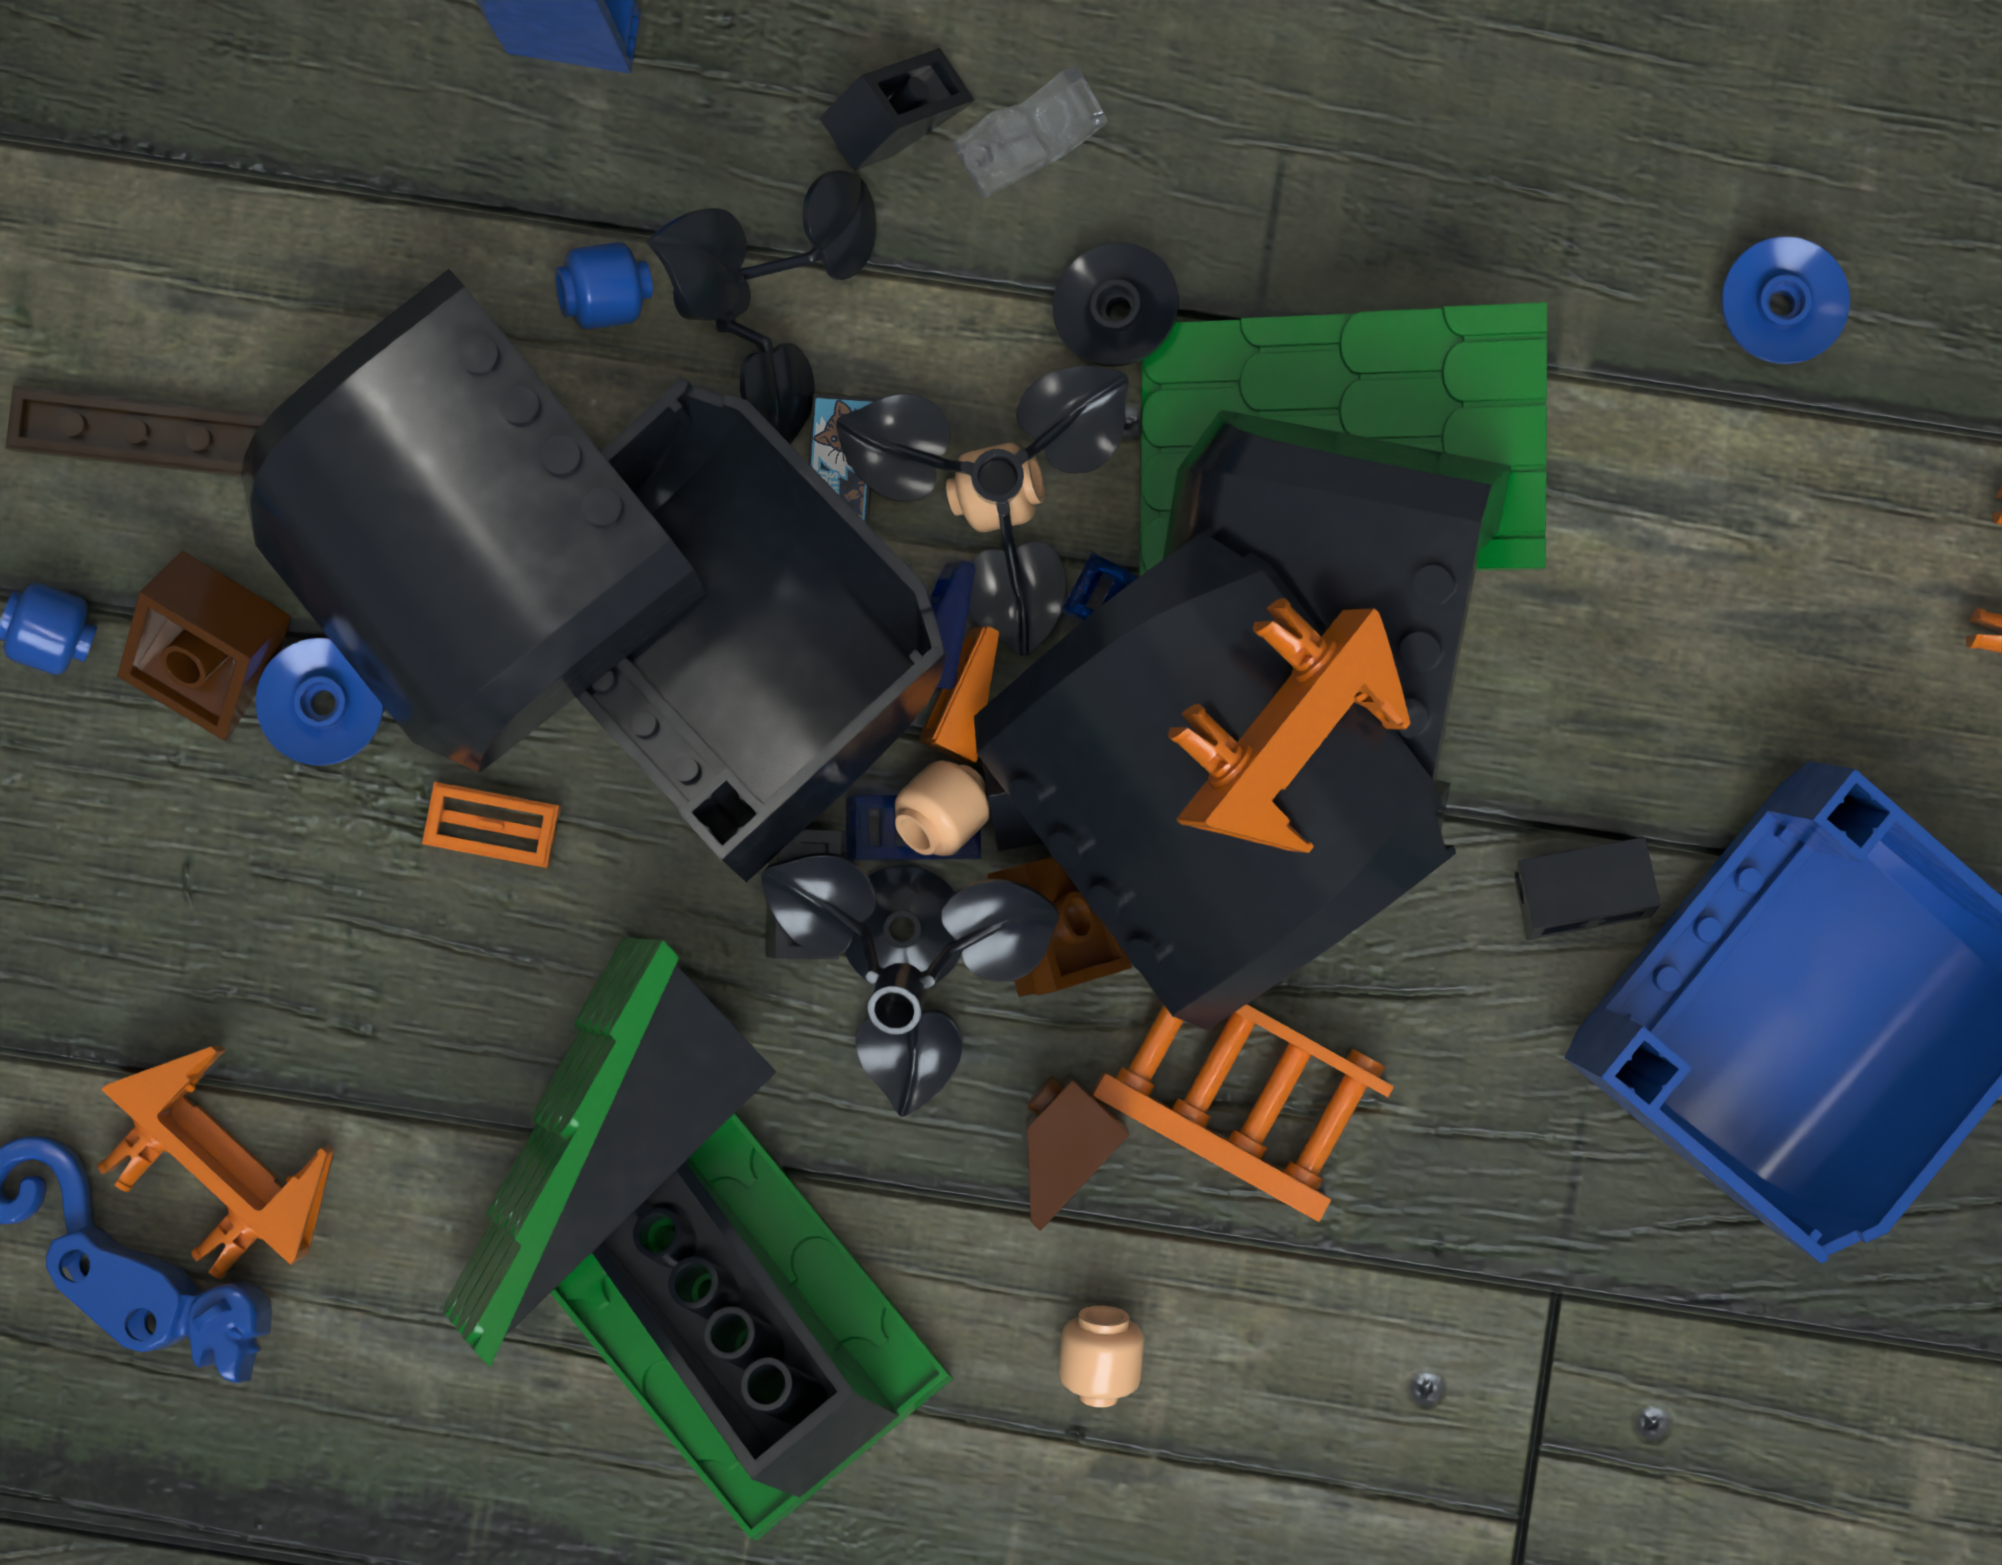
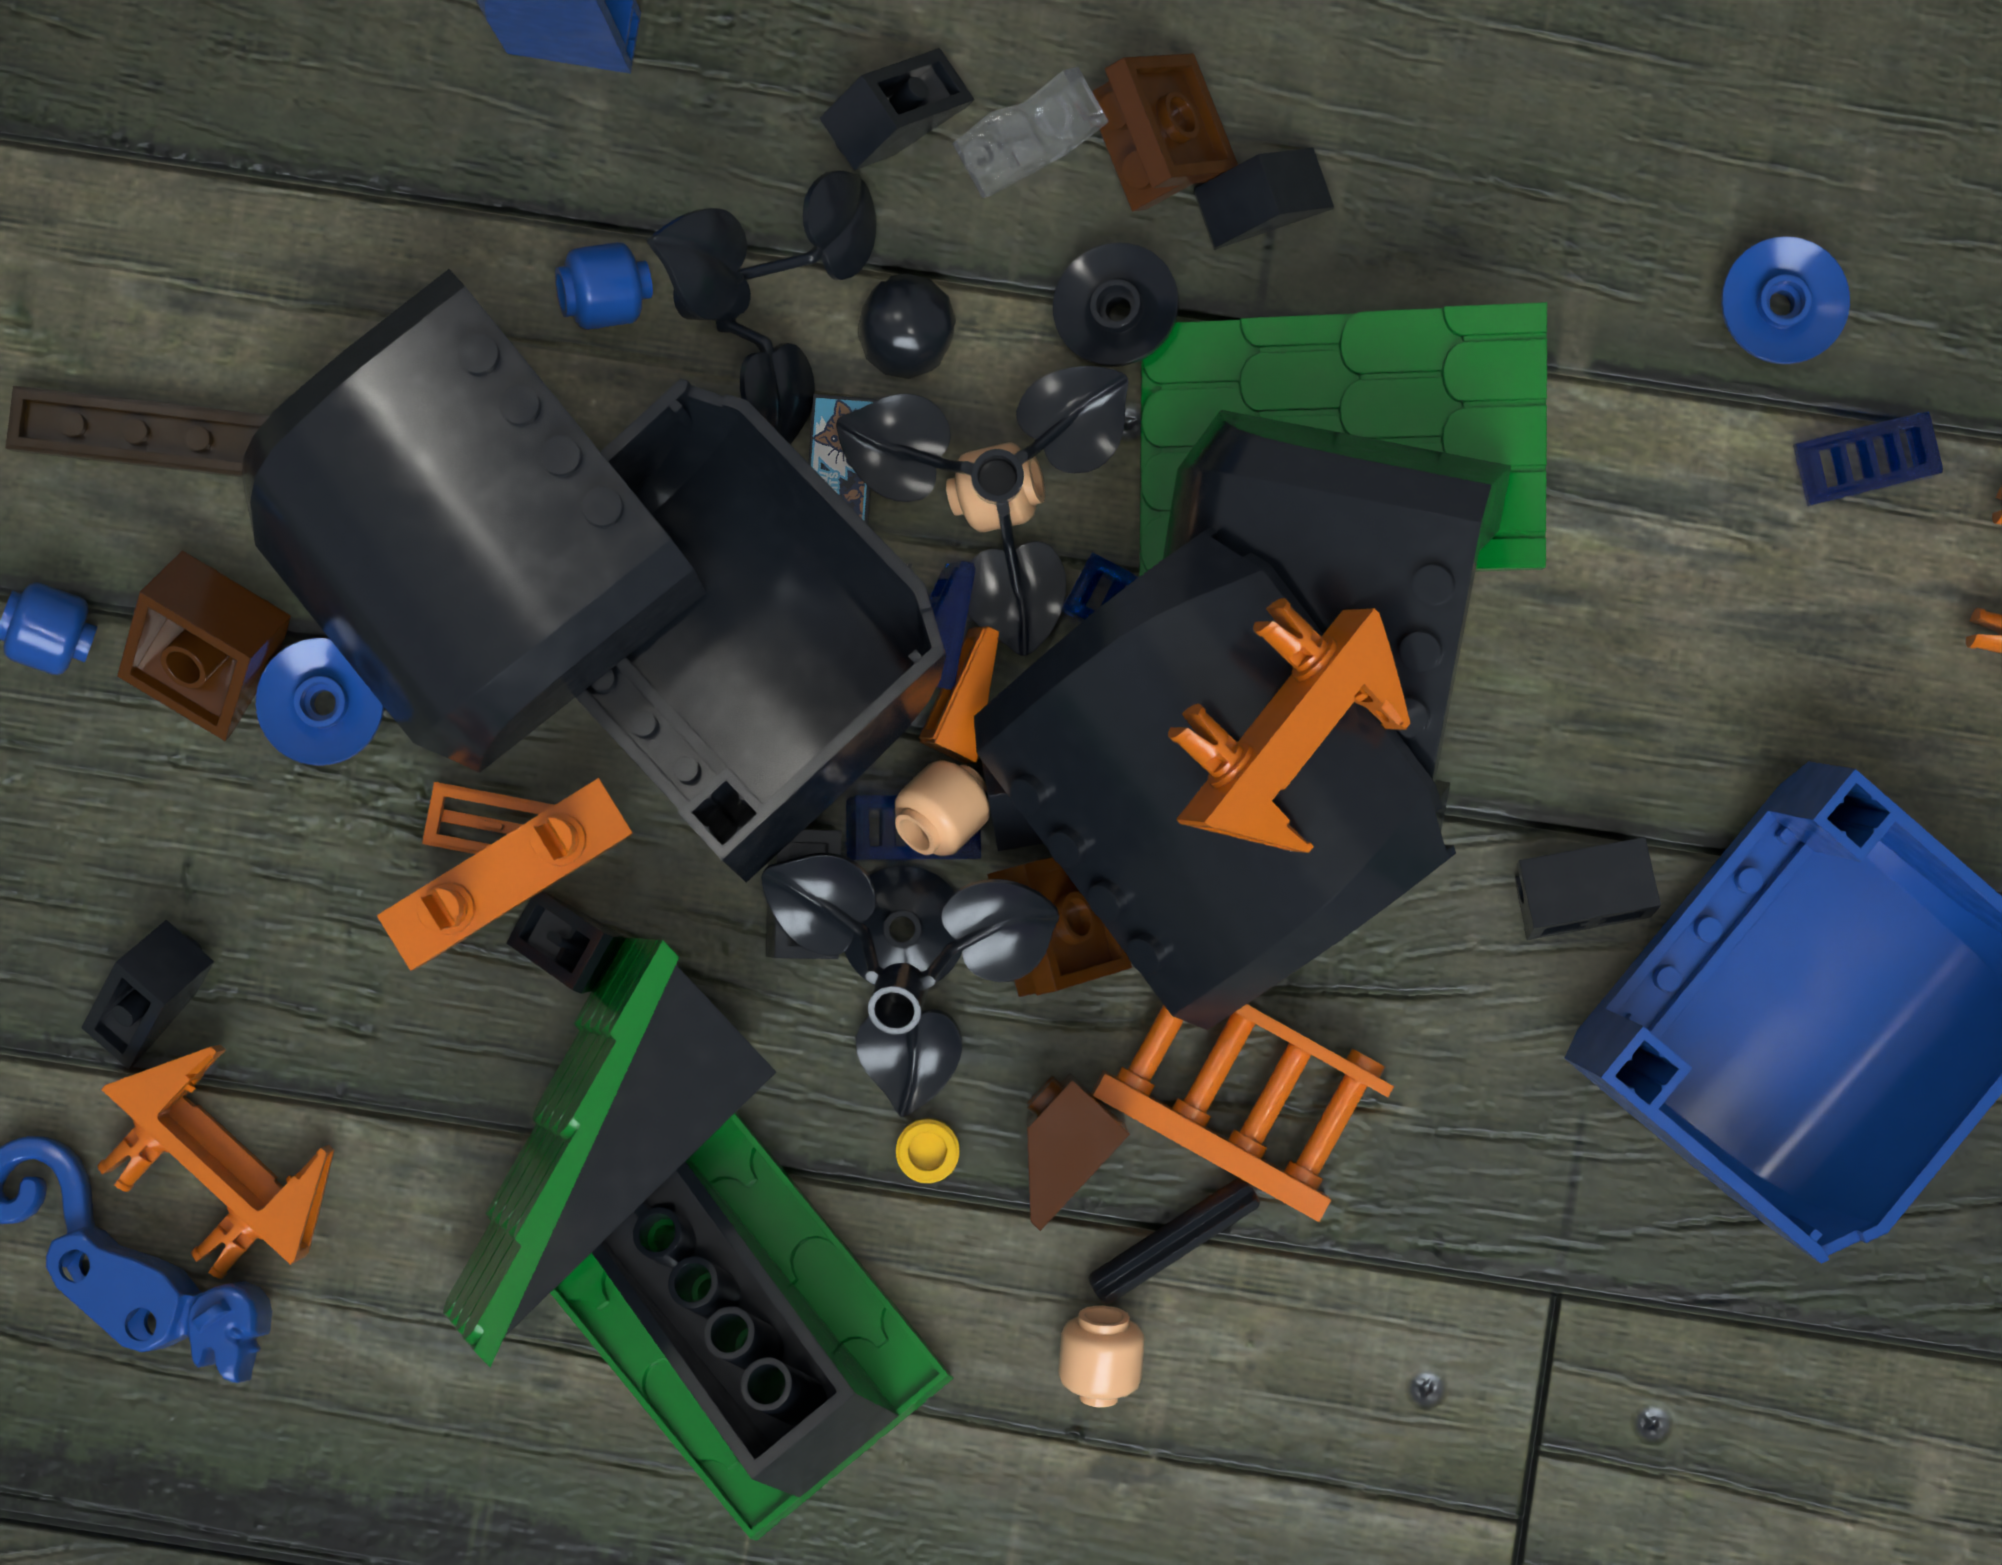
none -> black slope [81,920,215,1069]
none -> orange hose [376,778,633,971]
none -> black slope [506,890,624,994]
none -> black hair [858,273,956,379]
none -> yellow tile [896,1118,960,1183]
none -> reddish brown bracket [1086,53,1238,212]
none -> black axle [1088,1178,1260,1304]
none -> black slope [1194,147,1334,250]
none -> clear blue slope [1793,411,1943,506]

